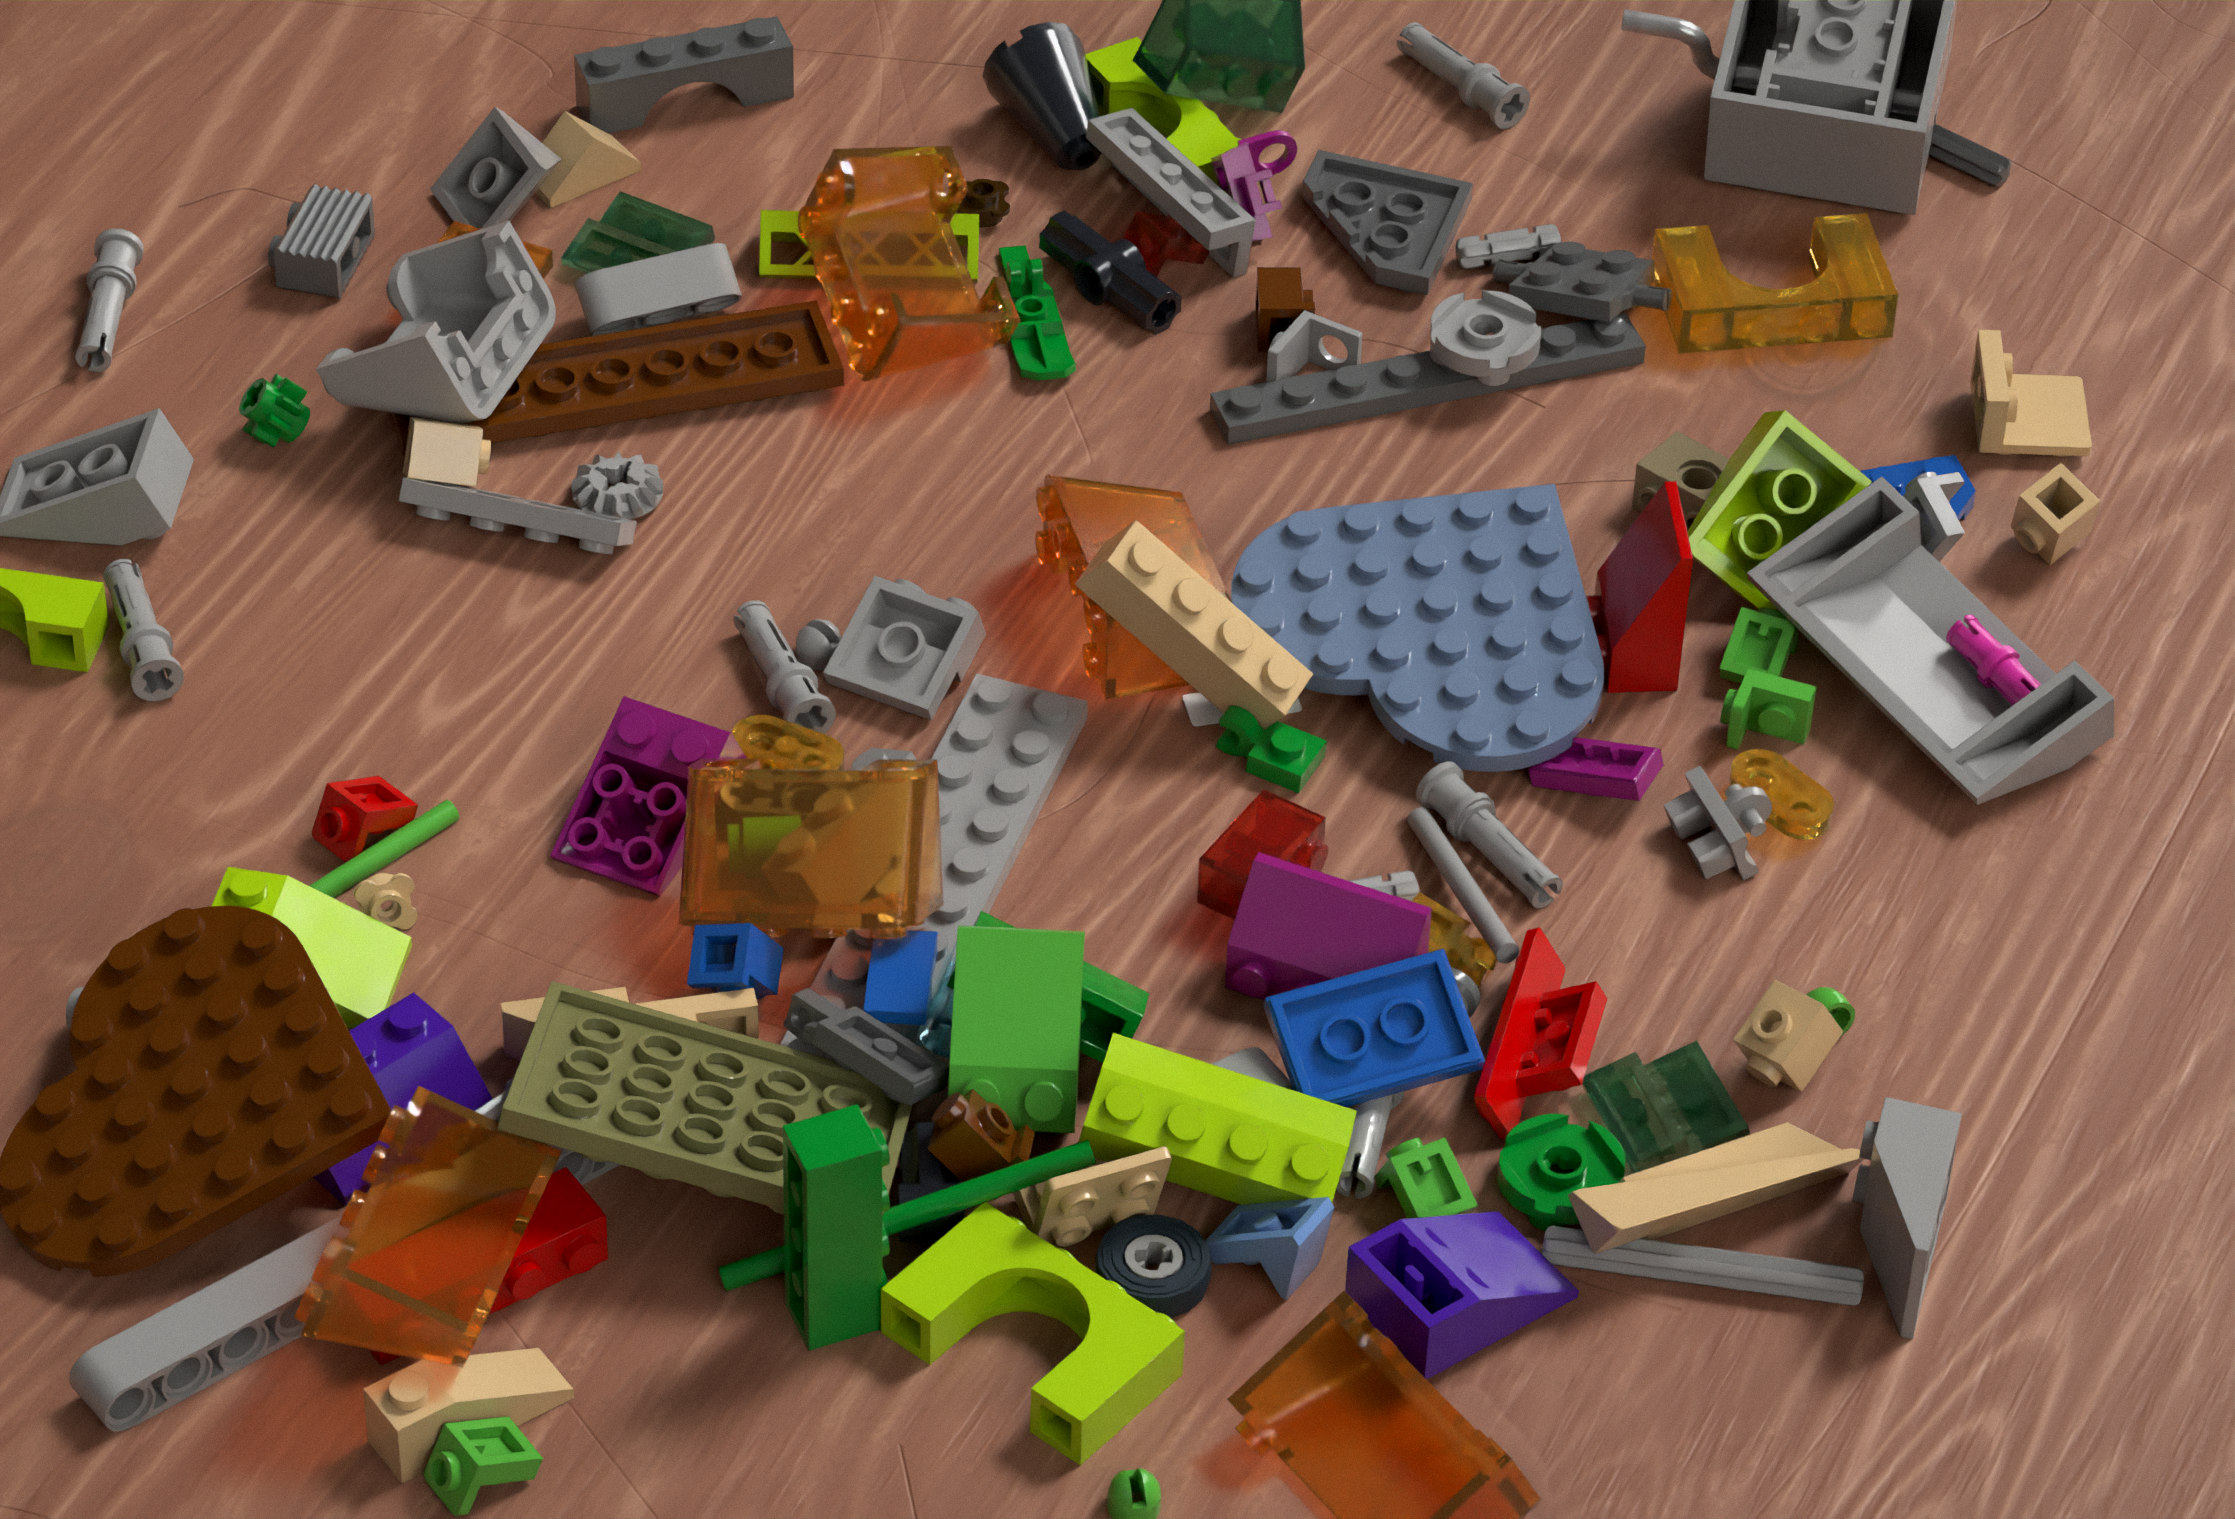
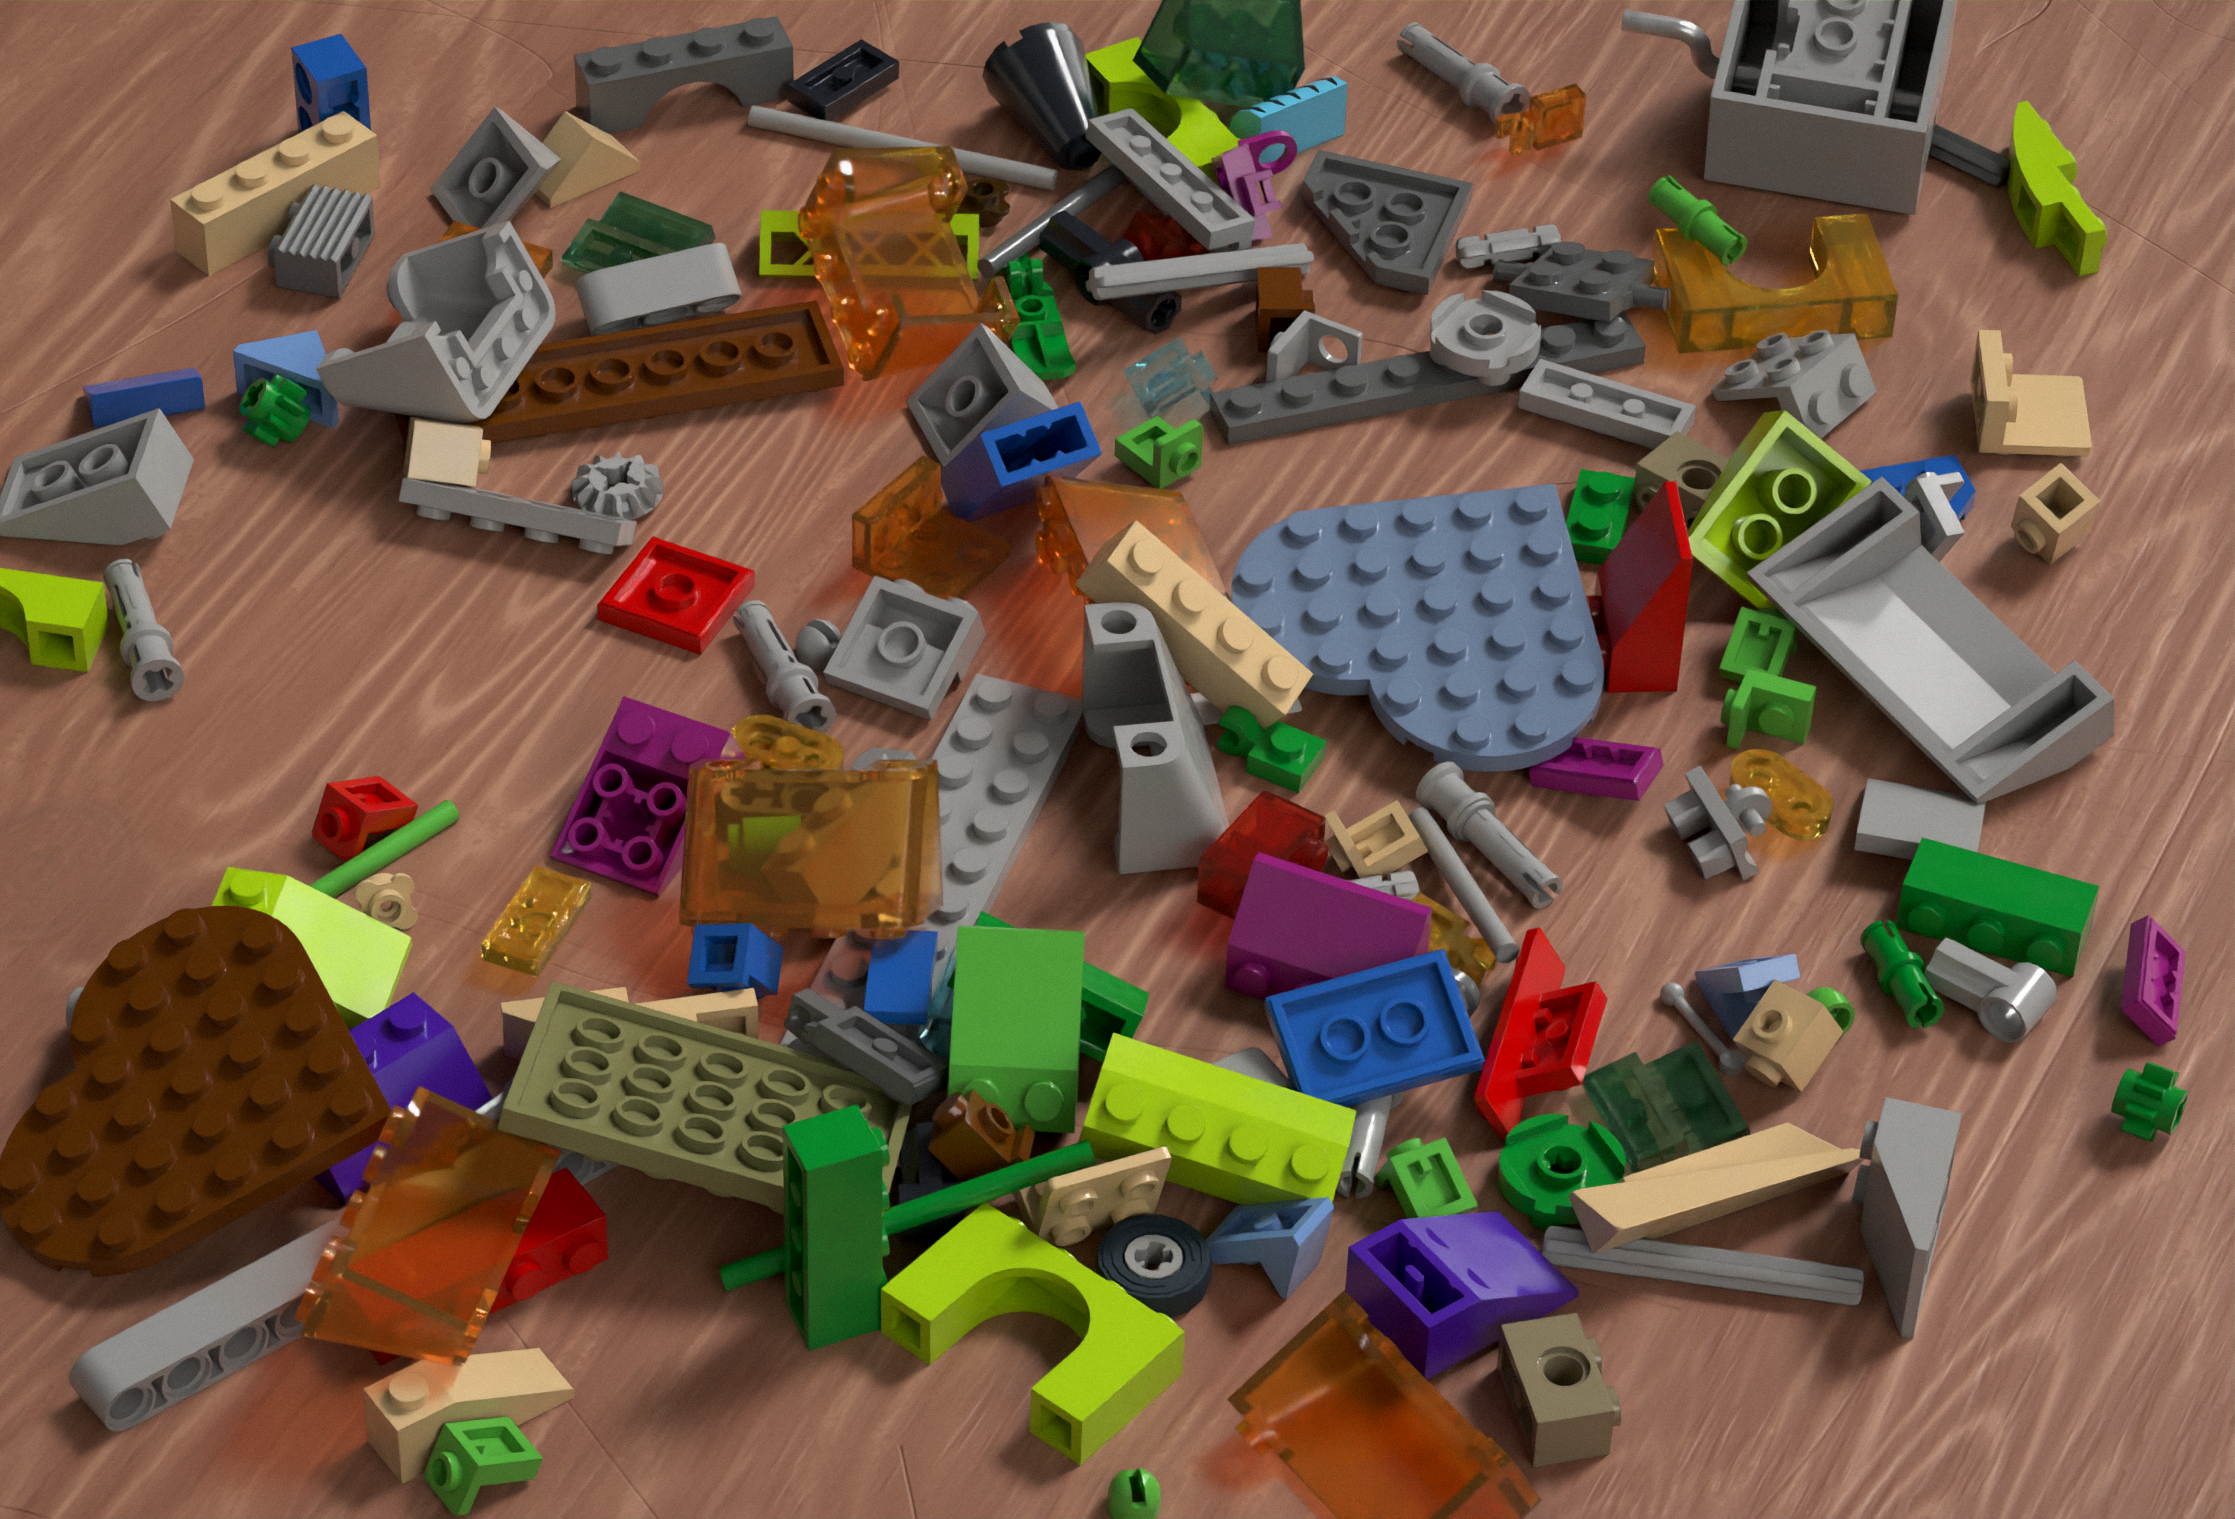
light grey pin [75,229,144,372] -> none
dark pink pin [1946,614,2041,706] -> none
none -> blue slope [83,367,205,427]
none -> tan brick [170,111,381,276]
none -> medium blue slope [233,330,339,428]
none -> blue brick [291,34,371,134]
none -> clear yellow plate [481,865,592,977]
none -> red tile [597,536,755,655]
none -> light grey piece [748,105,1058,191]
none -> black plate [788,39,899,121]
none -> clear orange bracket [852,455,1011,600]
none -> light grey slope [906,323,1059,467]
none -> blue brick [937,401,1102,526]
none -> dark grey bar [977,164,1125,279]
none -> light grey windscreen [1081,602,1233,874]
none -> light grey axle [1086,243,1314,300]
none -> bright green bracket [1114,416,1203,490]
none -> clear light blue bracket [1123,337,1218,418]
none -> medium azure brick [1229,76,1348,163]
none -> tan bracket [1324,800,1428,878]
none -> clear orange plate [1495,83,1586,155]
none -> dark tan brick [1496,1313,1621,1467]
none -> light grey plate [1518,359,1696,450]
none -> green plate [1566,469,1635,565]
none -> bright green pin [1648,175,1748,266]
none -> light grey hinge [1660,982,1744,1076]
none -> medium blue slope [1695,954,1801,1040]
none -> light grey bracket [1711,330,1877,439]
none -> light grey slope [1854,778,1986,860]
none -> green pin [1860,920,1944,1029]
none -> green brick [1896,837,2100,977]
none -> light grey piece [1924,938,2058,1043]
none -> lime slope [2007,101,2107,276]
none -> green gear [2111,1061,2189,1142]
none -> magenta plate [2121,915,2186,1047]

